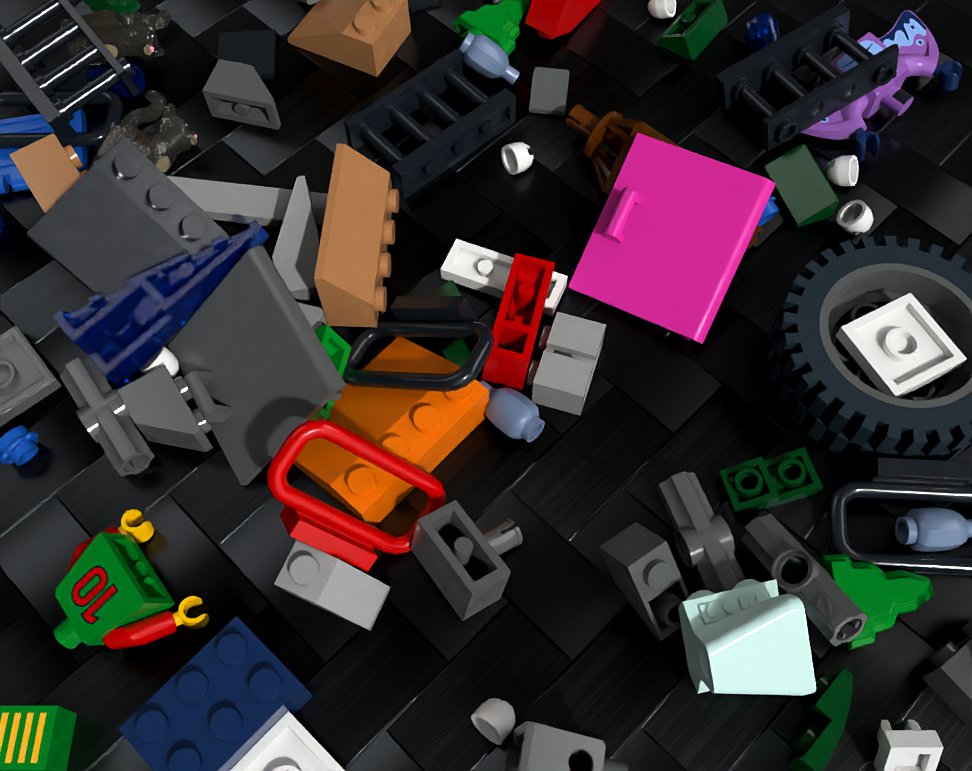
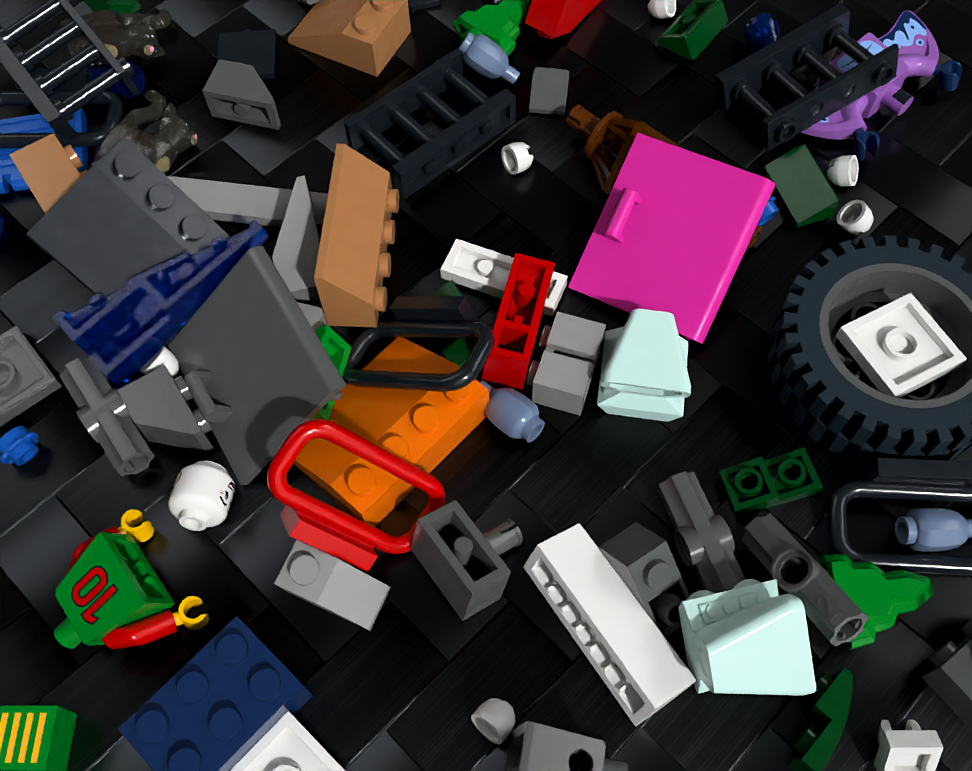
none -> white head [168,461,235,531]
none -> white brick [523,523,697,727]
none -> light aqua piece [597,309,691,422]

